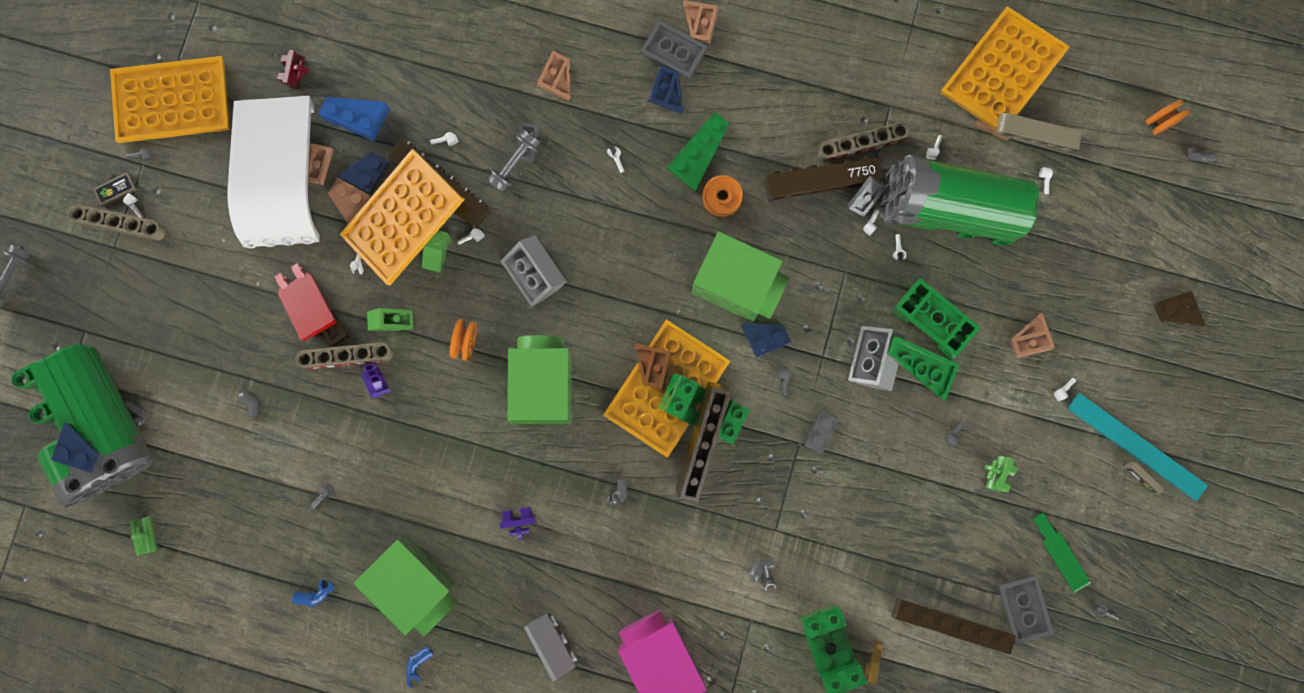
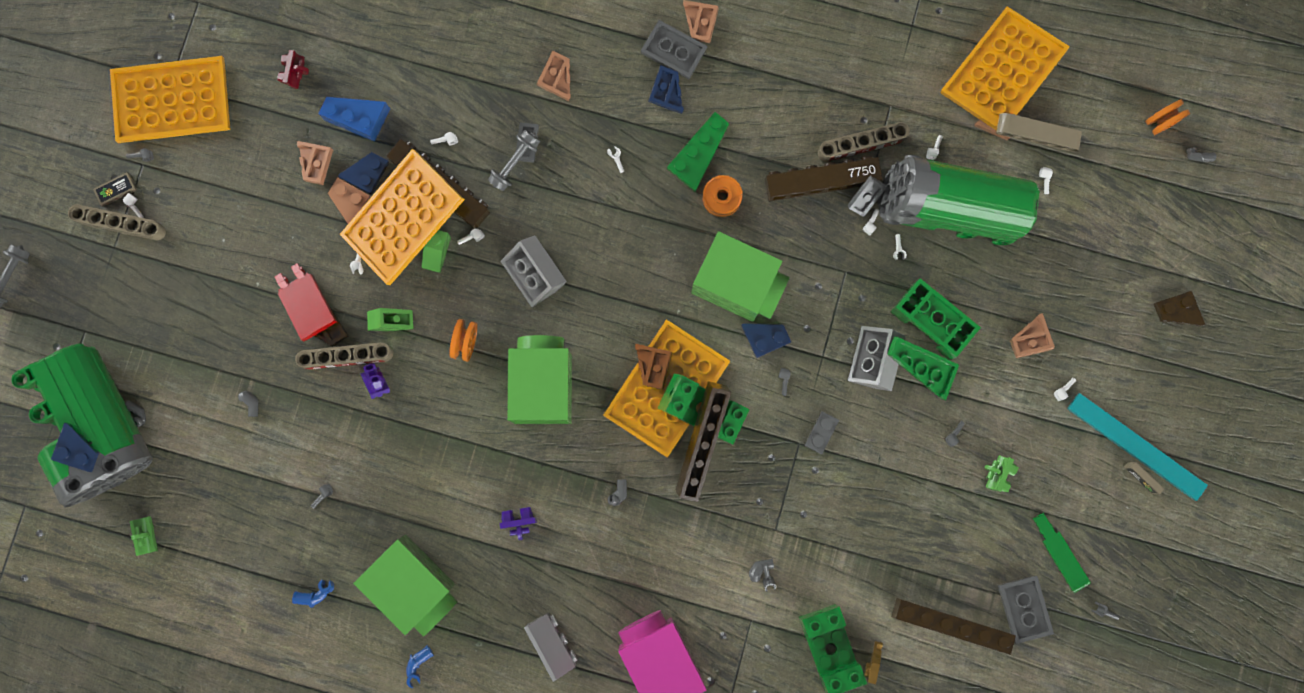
white panel [228,96,320,248] -> none

